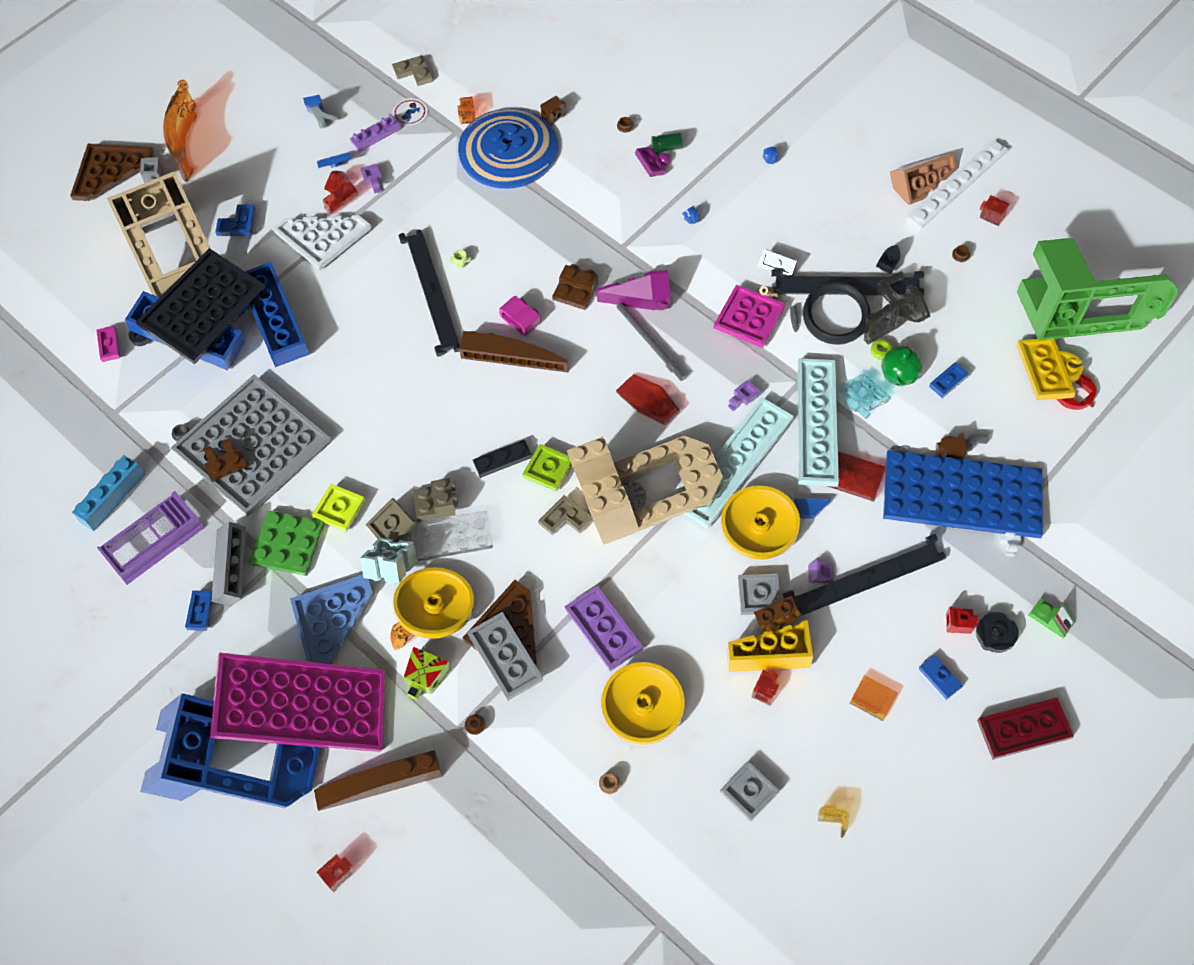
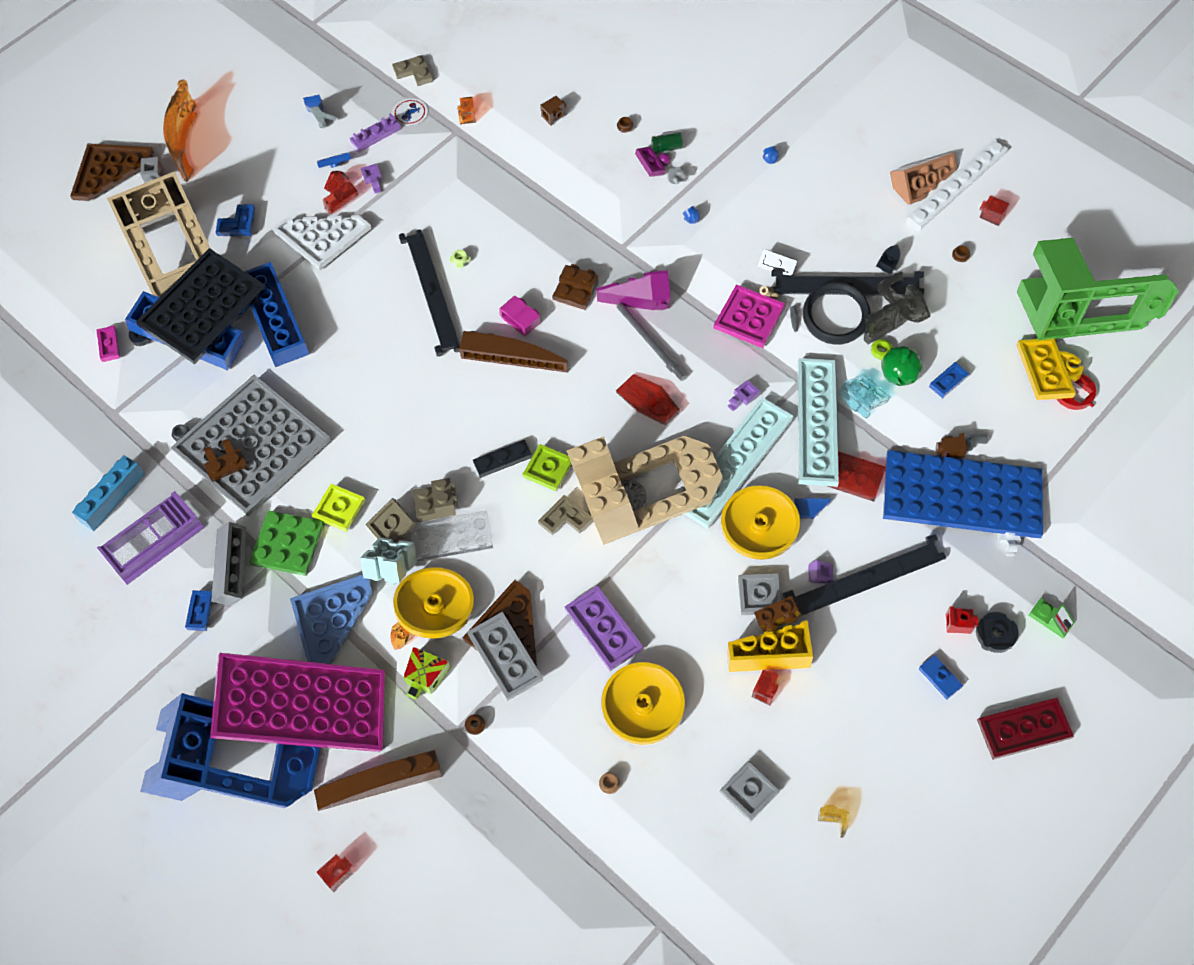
blue dish [458,108,558,189] -> none
clear orange piece [849,675,898,721] -> none
none -> light grey plate [667,167,686,184]

